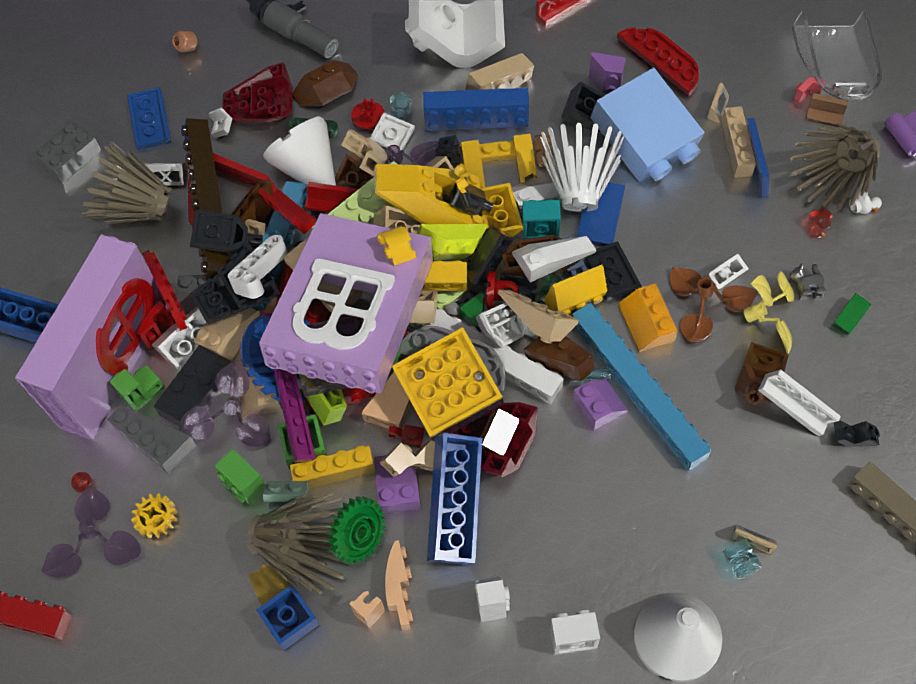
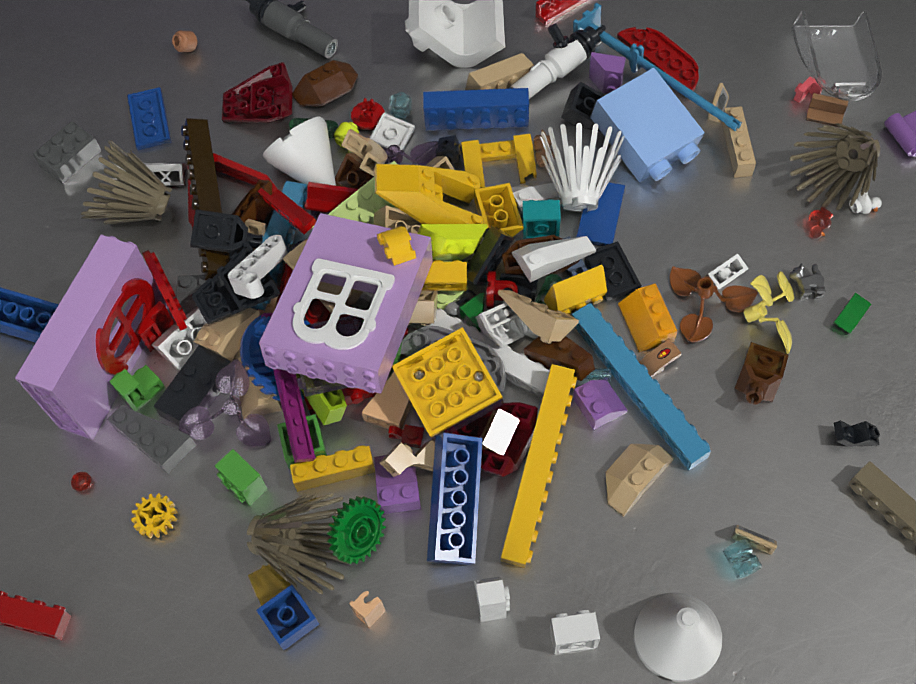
clear purple plant [42,485,141,578] -> none
white bracket [208,108,232,138] -> none
sand green bracket [263,481,311,517] -> none
light nougat slope [385,540,413,631] -> none
black torso [450,163,493,215] -> none
blue tile [747,118,769,198] -> none
white fence [758,369,841,436] -> none
none -> neon yellow head [334,122,359,148]
none -> yellow brick [501,364,577,568]
none -> white piece [509,23,606,99]
none -> dark azure piece [573,2,742,131]
none -> tan wedge [605,444,675,516]
none -> medium nougat slope [639,339,681,378]

